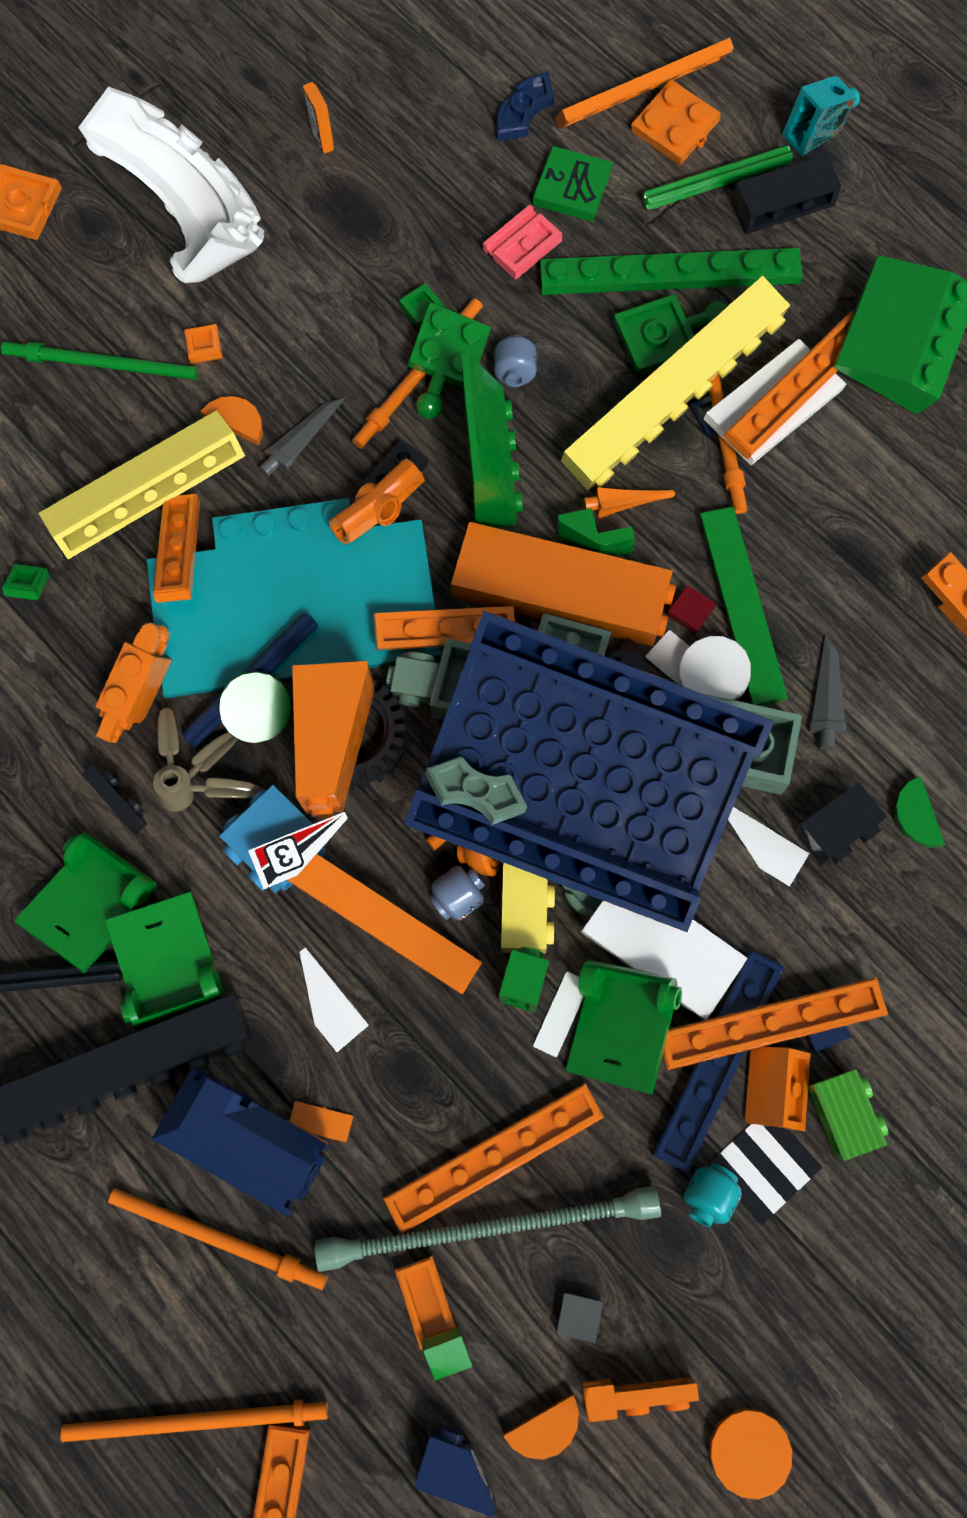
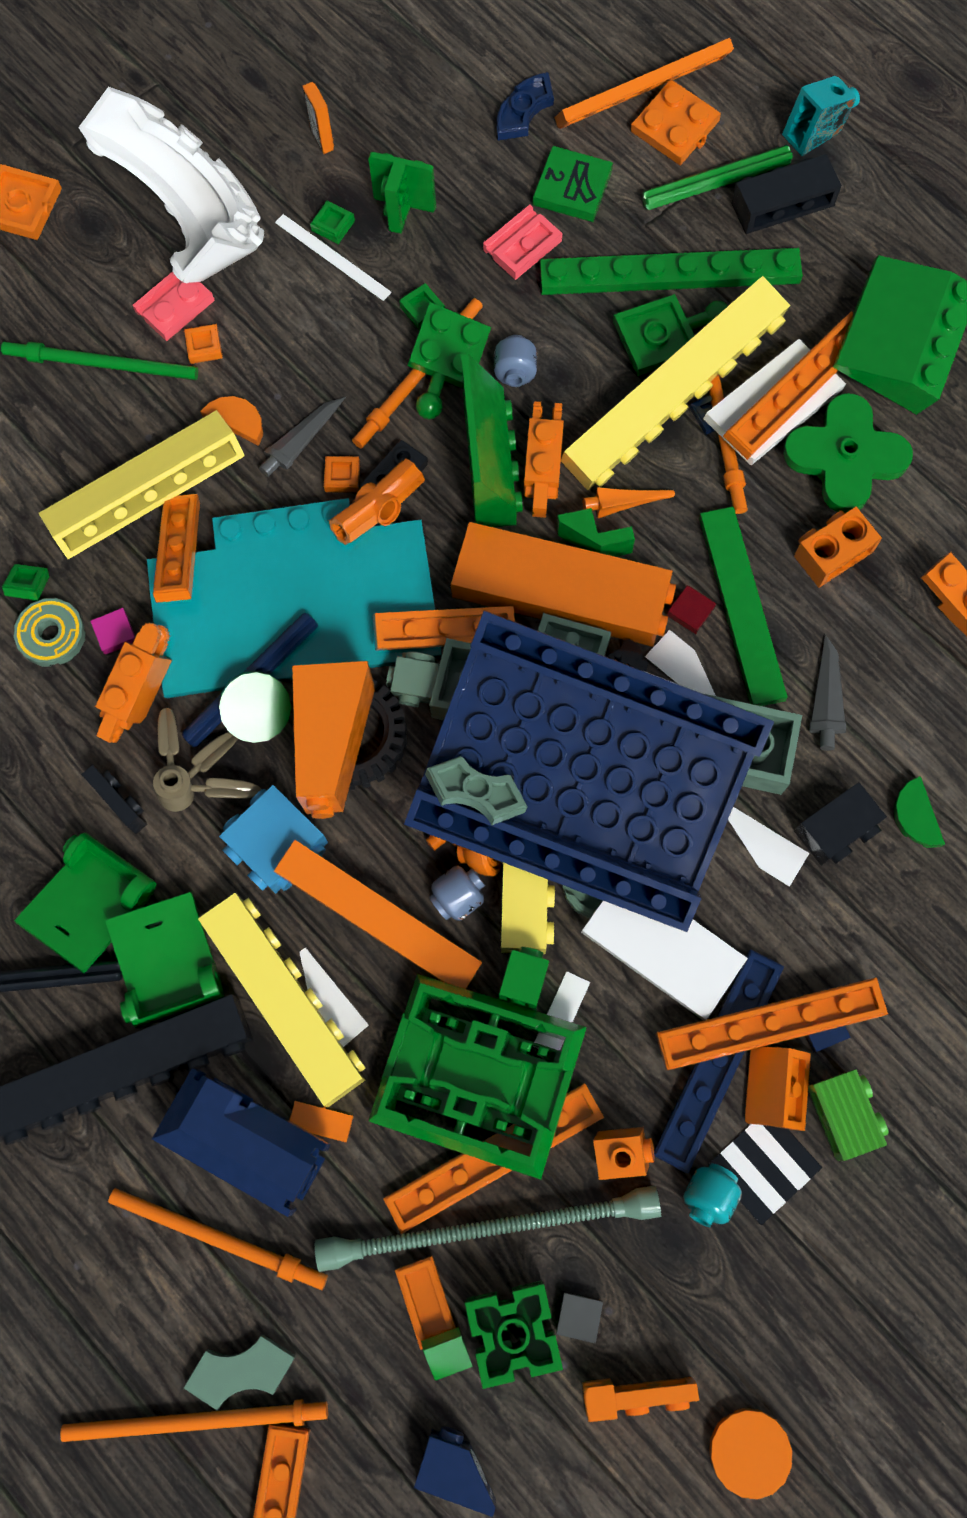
sticker [248,812,348,889] -> none
orange tile [503,1393,579,1460] -> none
green door [565,959,682,1095] -> none
white tile [680,636,751,700] -> none
none -> sand green tile [14,598,86,667]
none -> dark pink tile [91,608,136,655]
none -> coral plate [132,271,215,341]
none -> sand green tile [184,1335,296,1410]
none -> light yellow brick [198,893,366,1107]
none -> white sticker [275,214,392,301]
none -> green tile [310,200,355,244]
none -> orange tile [324,456,360,492]
none -> green bracket [368,152,436,234]
none -> green piece [368,974,587,1180]
none -> green brick [465,1280,563,1389]
none -> orange hinge [524,401,564,518]
none -> orange brick [593,1127,655,1180]
none -> green plant [783,393,913,513]
none -> orange brick [794,506,882,588]

